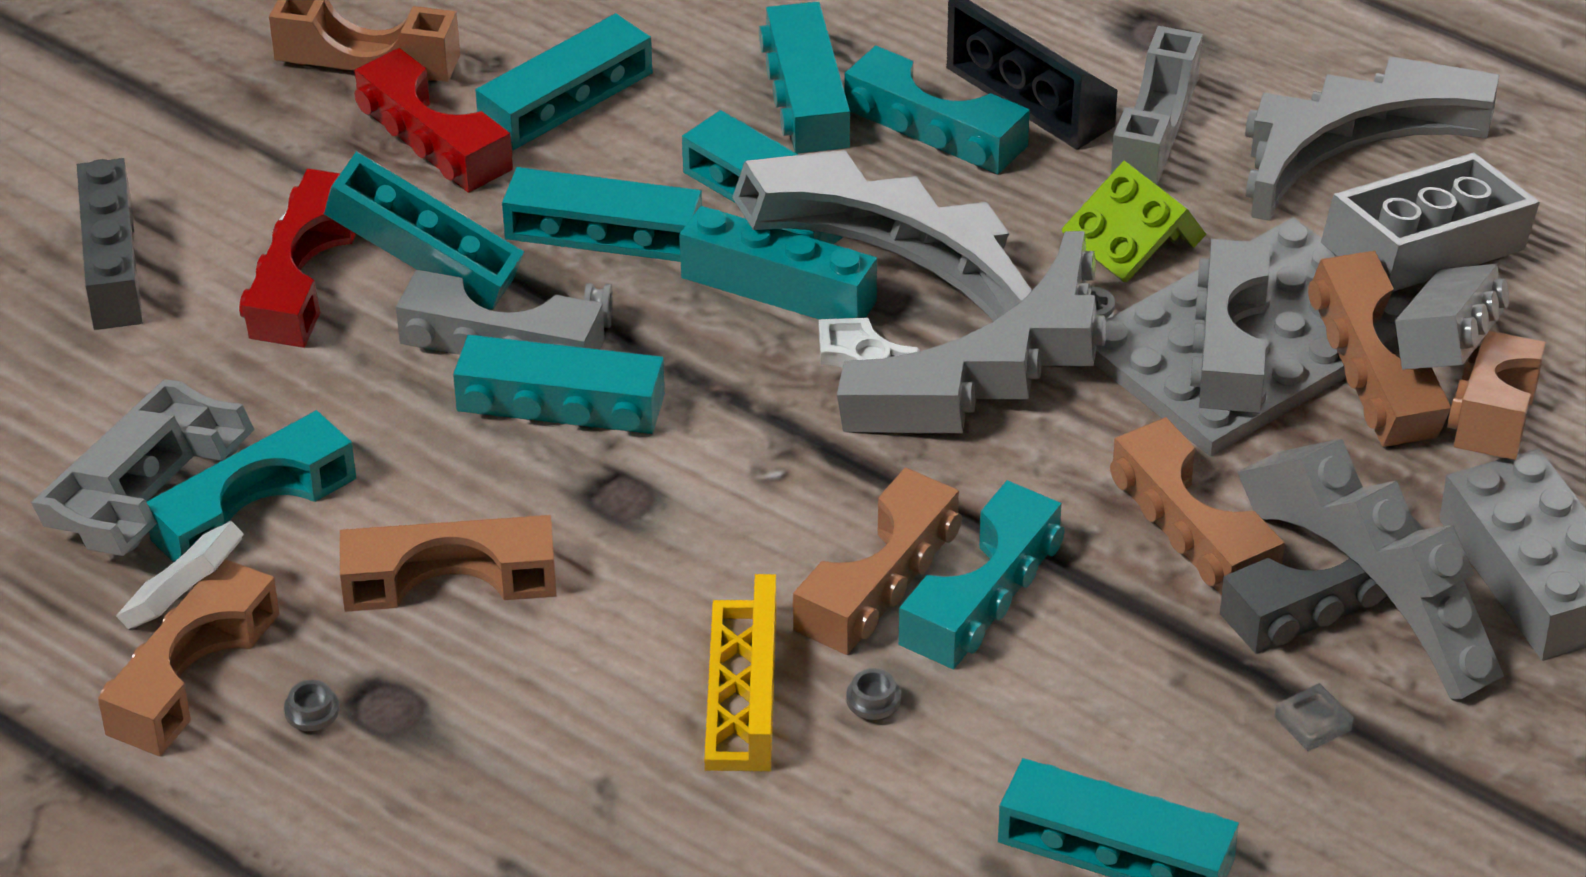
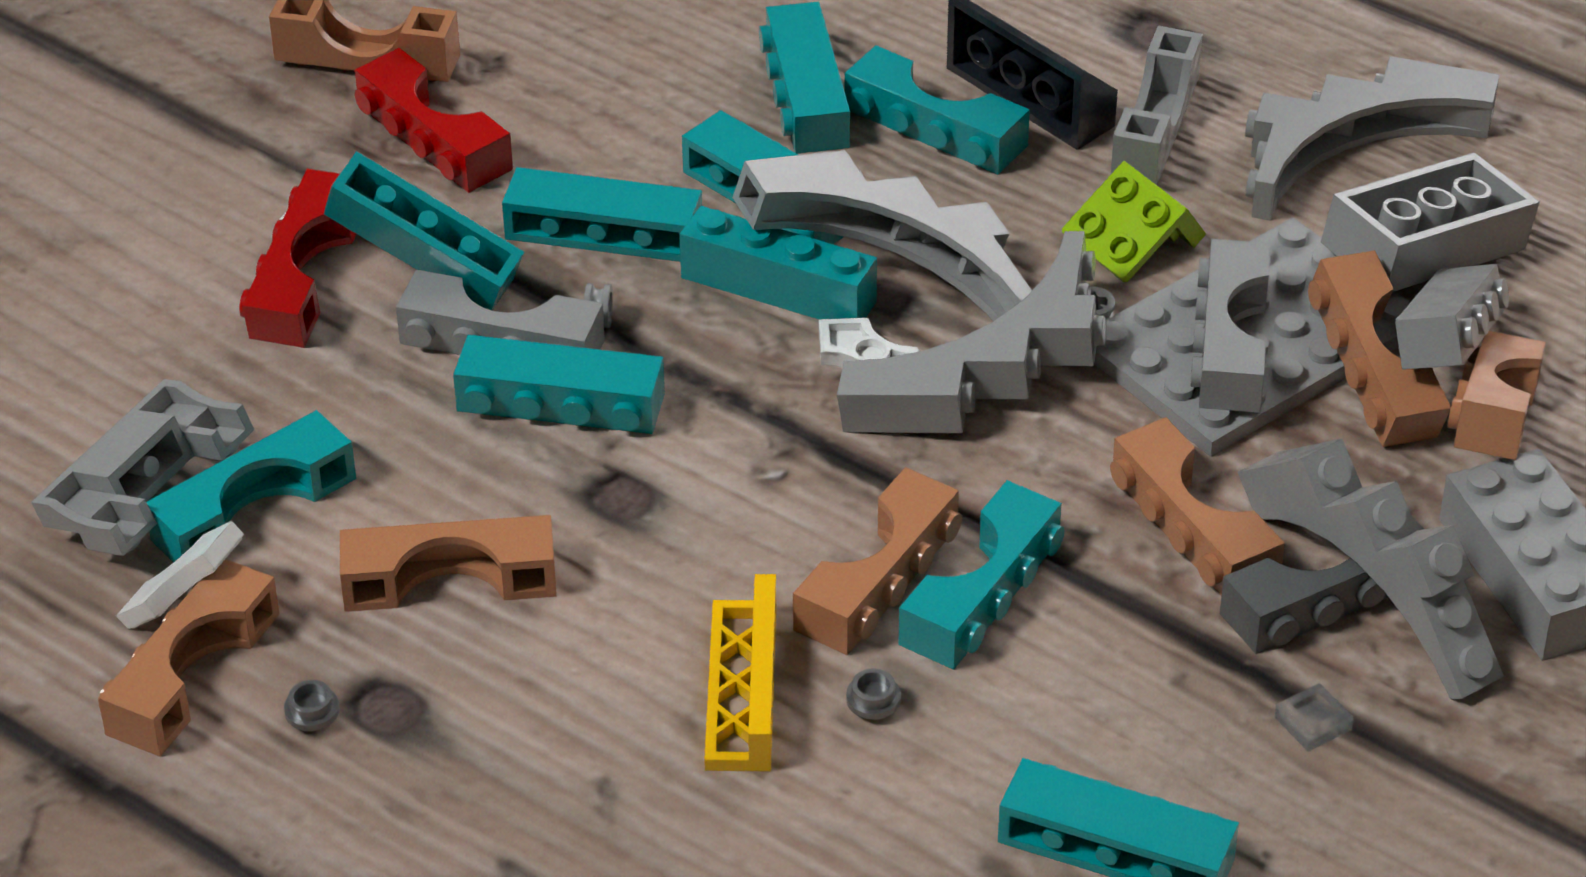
dark grey arch [76,158,143,330] -> none
teal brick [475,13,653,151] -> none

